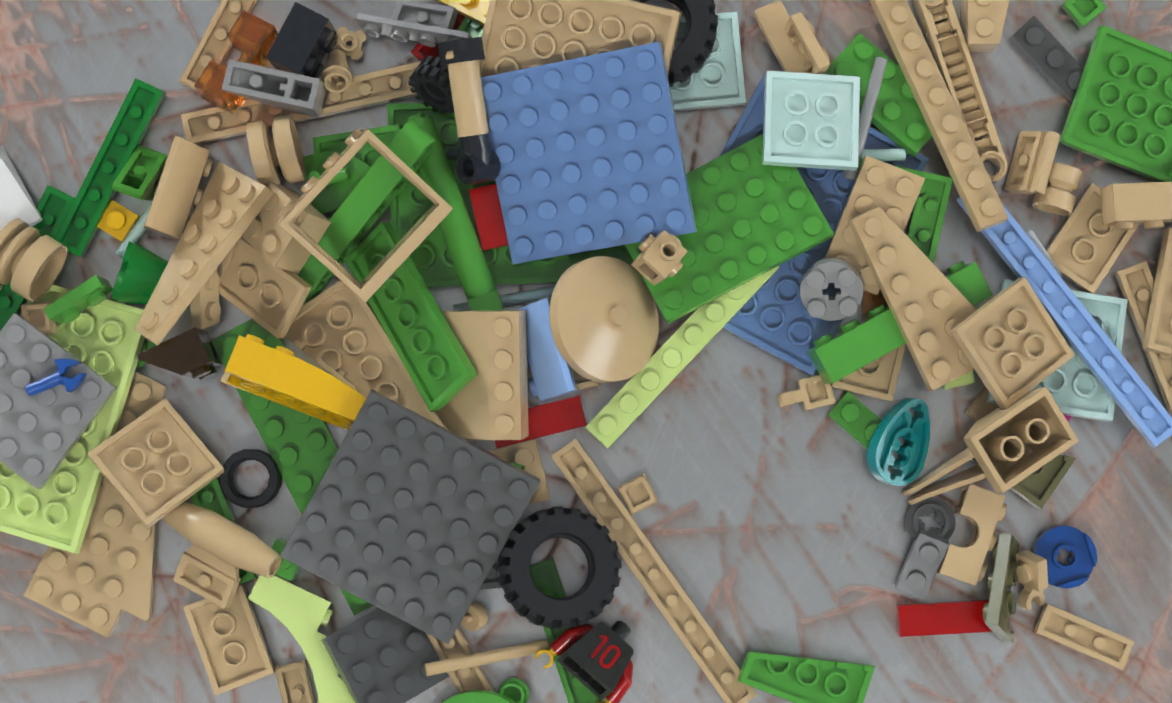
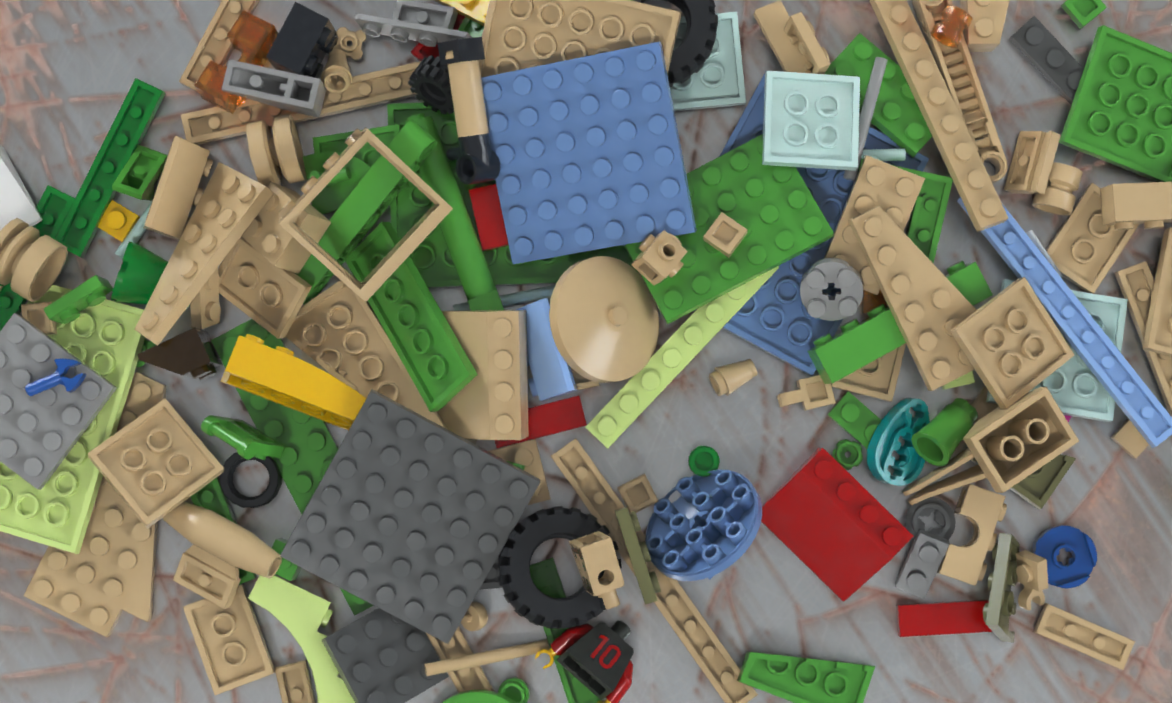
none -> bright green plate [201,415,285,460]
none -> tan torso [569,531,624,610]
none -> olive plate [614,507,661,605]
none -> medium blue bracket [645,470,762,581]
none -> green tile [688,446,720,477]
none -> tan plate [703,212,748,258]
none -> tan cone [709,359,757,396]
none -> red slope [761,448,914,602]
none -> bright green plate [832,439,863,470]
none -> bright green plant [911,398,978,466]
none -> clear orange wheel [930,5,973,48]
none -> tan tile [1110,418,1149,459]

